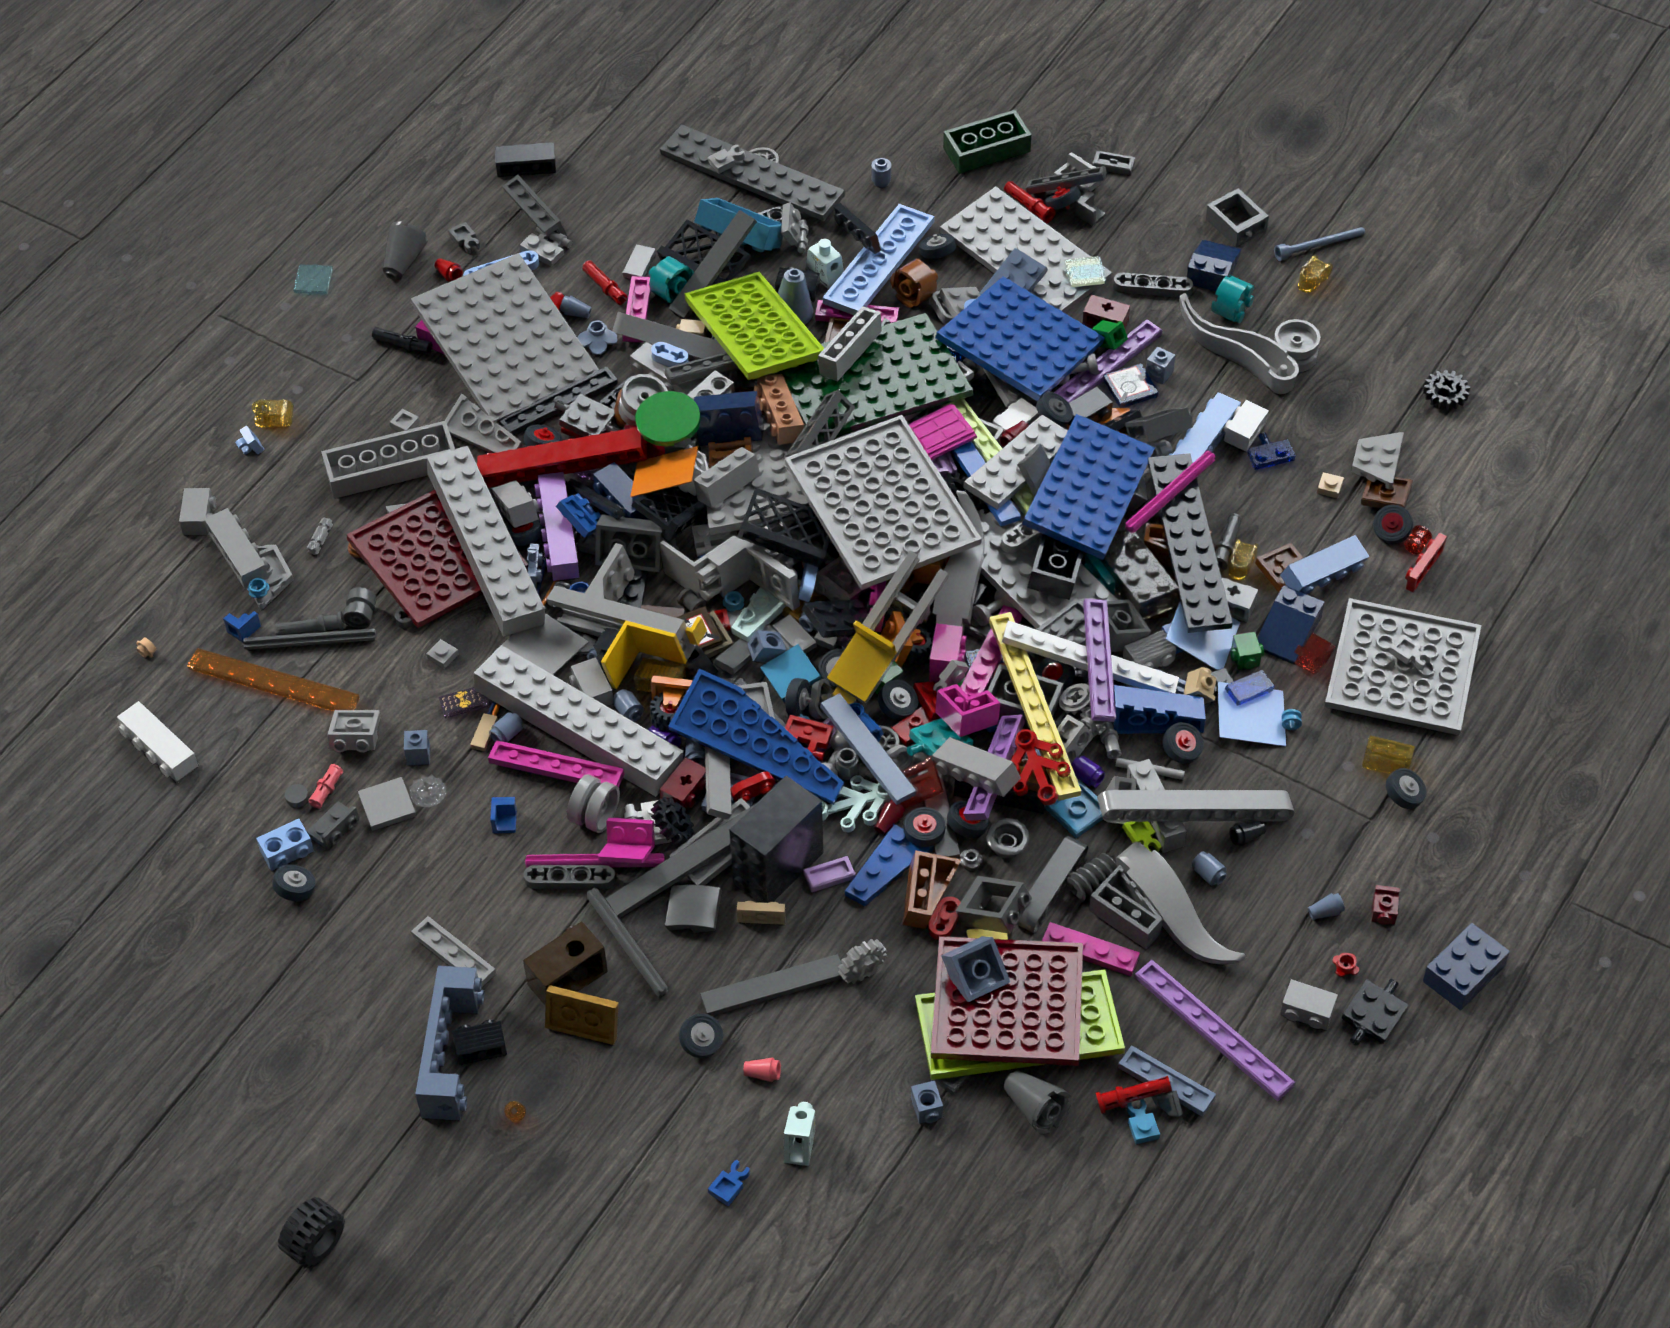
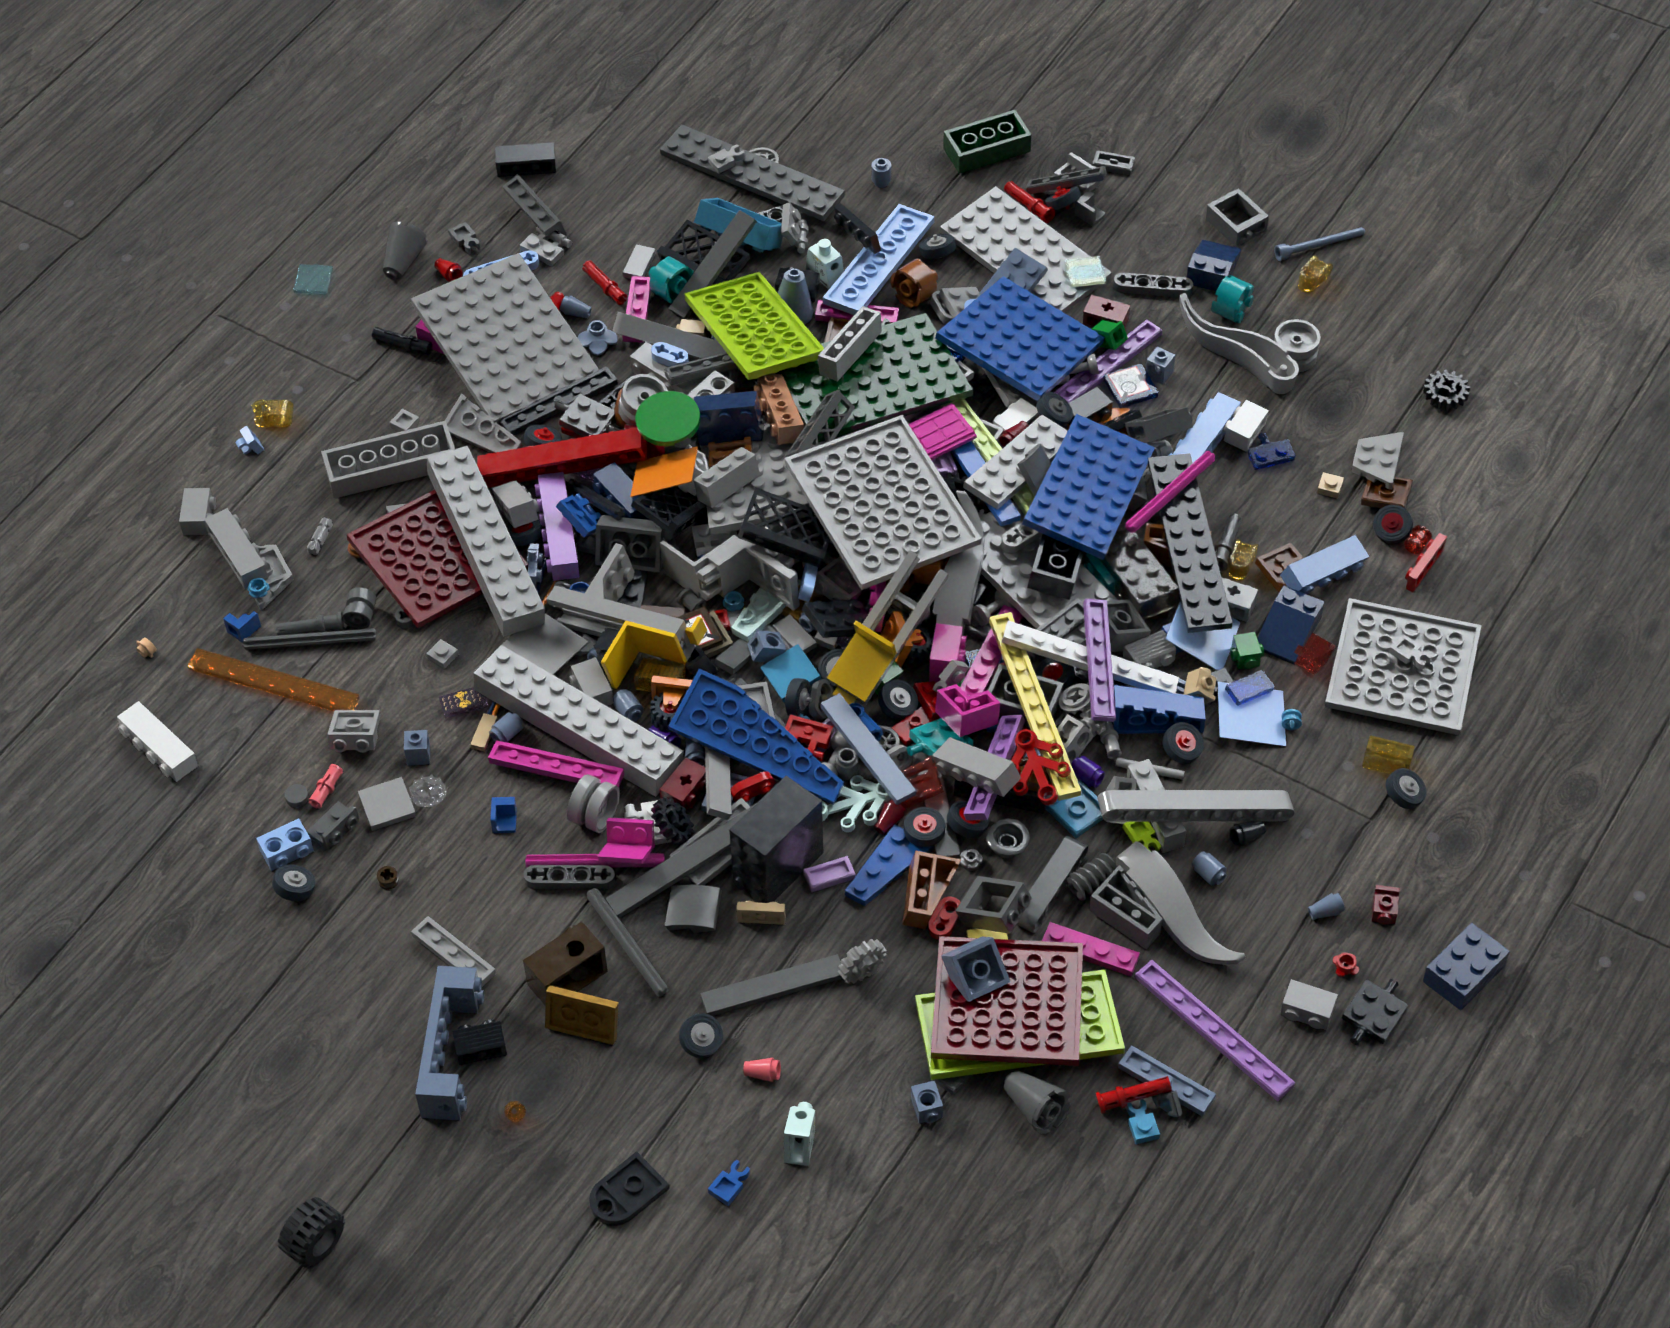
none -> dark brown bush [377,866,399,890]
none -> black tile [589,1151,670,1226]

